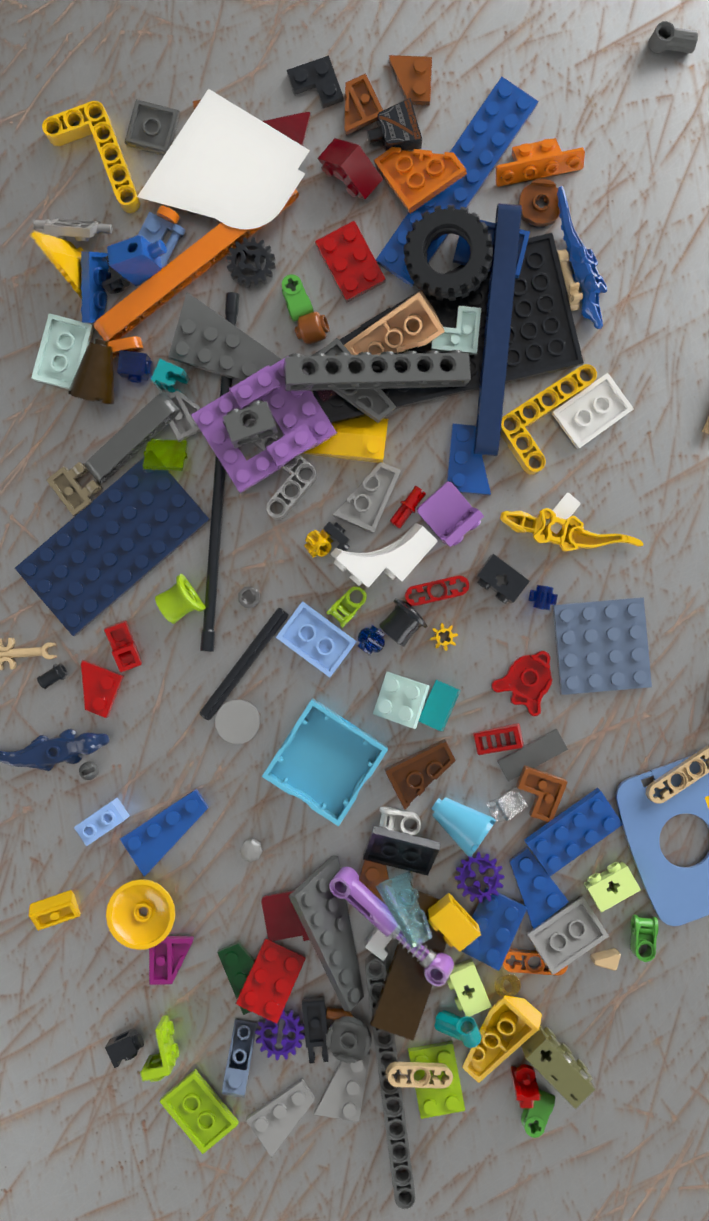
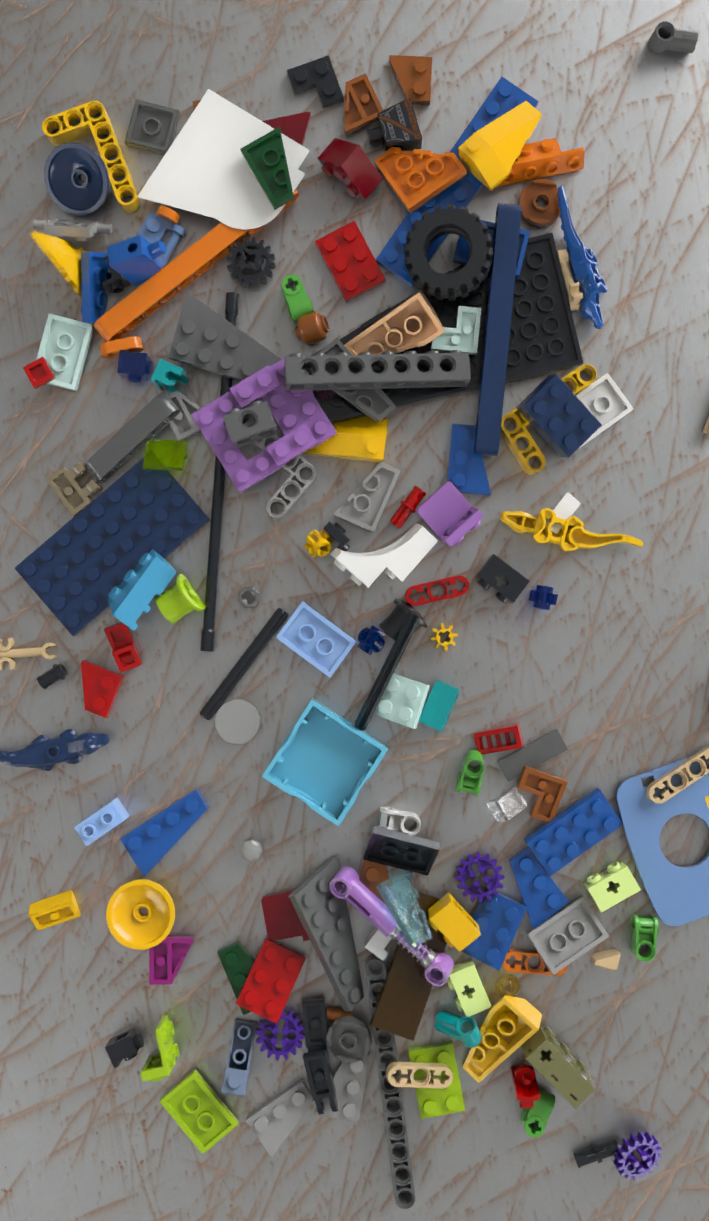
dark brown cone [68,338,115,404] -> none
dark grey hinge [79,762,99,780] -> none
lime piece [326,587,367,628] -> none
reddish brown wing [384,739,456,810] -> none
medium azure cone [431,797,497,857] -> none
red tile [491,651,552,716] -> none
sand blue plate [553,597,652,695] -> none
none -> red plate [23,357,56,389]
none -> dark blue dish [44,143,109,215]
none -> dark azure wedge [107,549,177,631]
none -> dark green wing [240,126,294,210]
none -> black hinge [303,1049,338,1115]
none -> black axle [355,610,421,730]
none -> bright green piece [455,750,485,797]
none -> yellow wedge [458,101,542,191]
none -> dark blue brick [516,374,602,458]
none -> black pin [573,1138,619,1168]
none -> dark purple gear [613,1131,662,1181]

